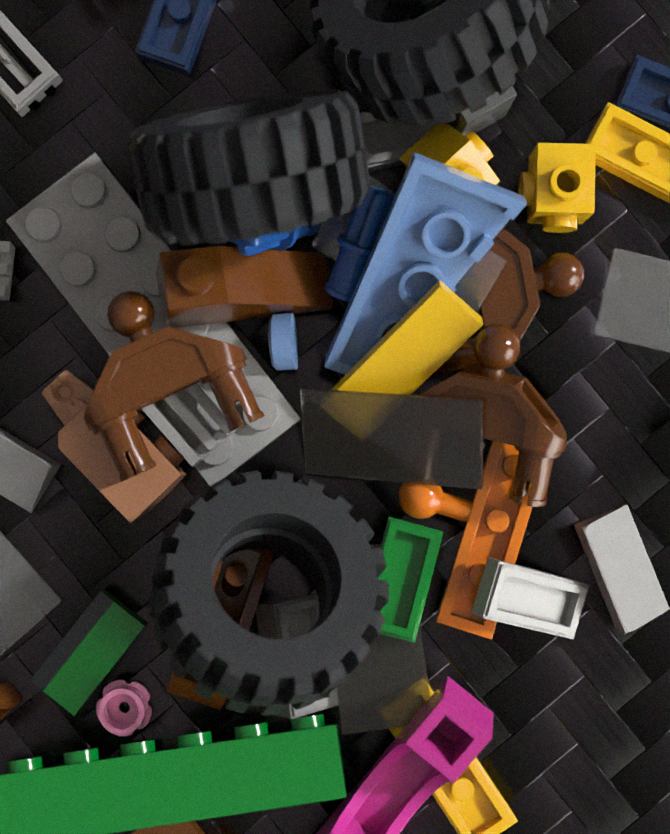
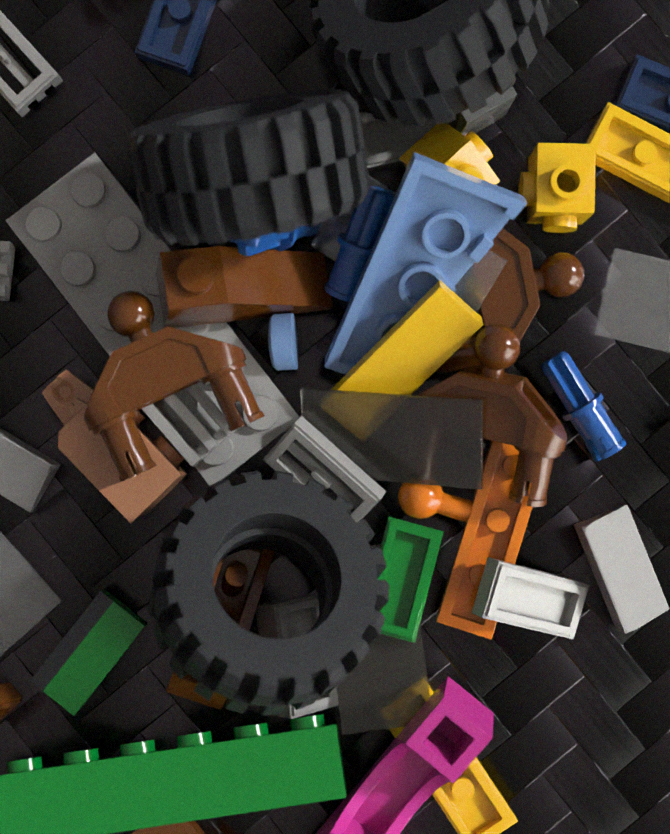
bright pink plate [96,679,152,736] -> none
none -> light grey tile [263,416,386,522]
none -> blue axle [542,351,626,462]

